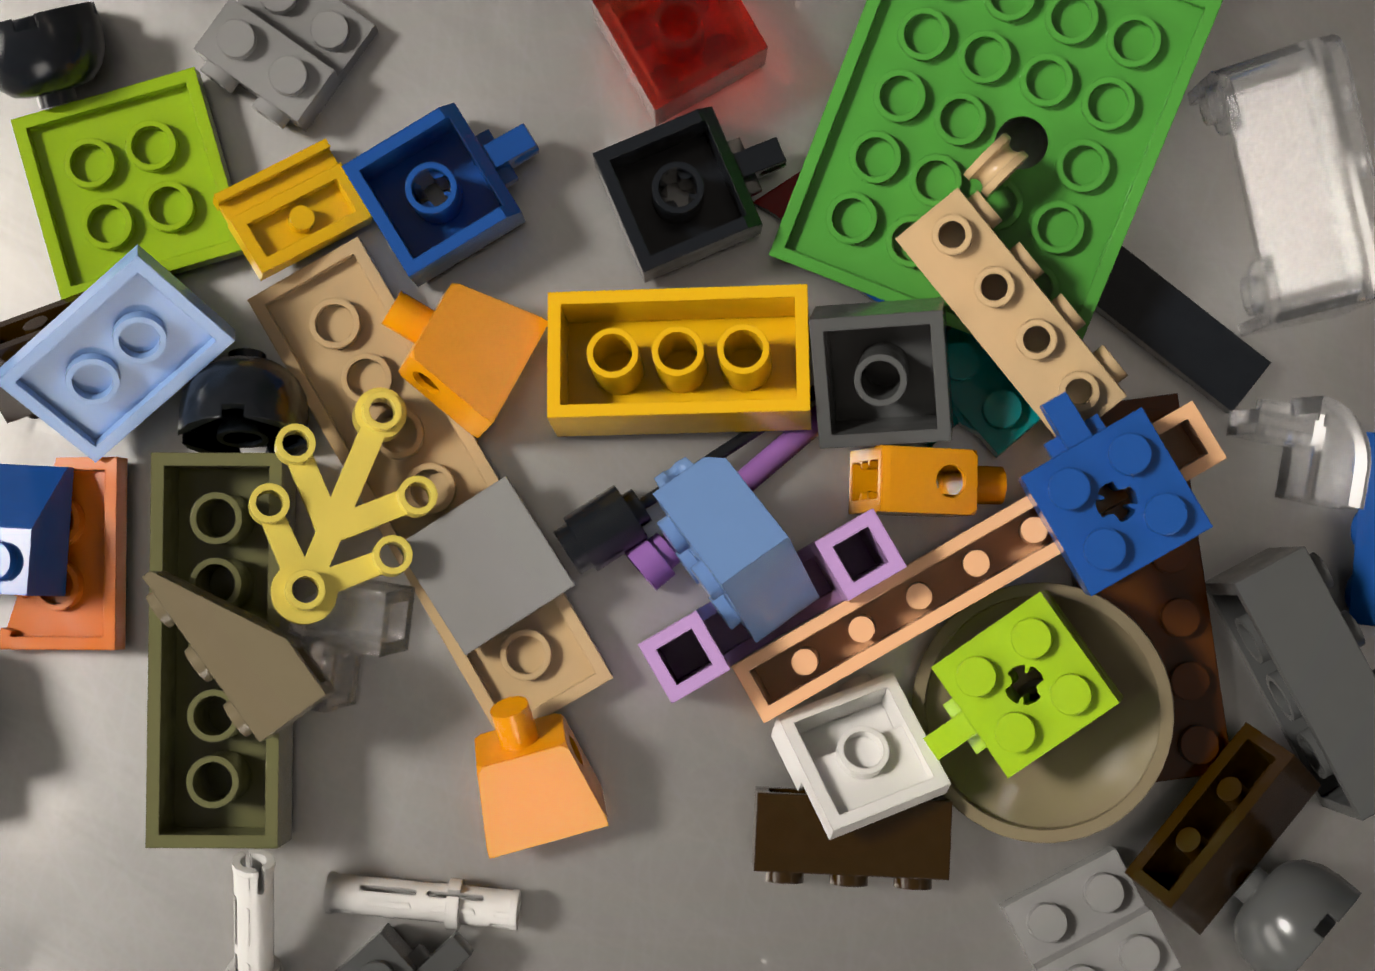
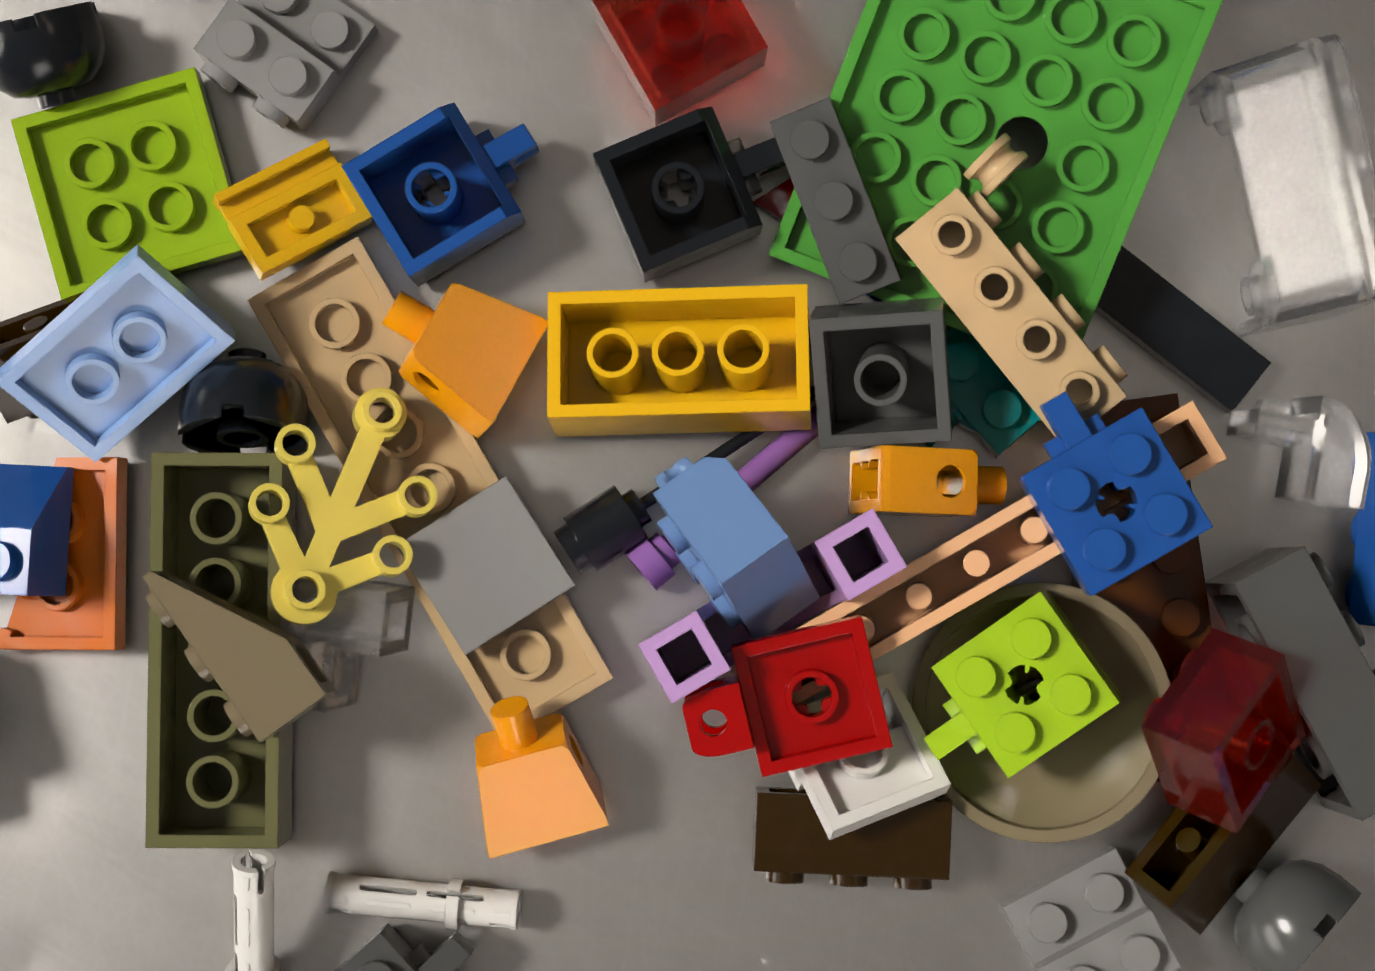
none -> red plate [682,614,893,777]
none -> dark grey plate [769,97,902,304]
none -> clear red brick [1141,628,1306,834]

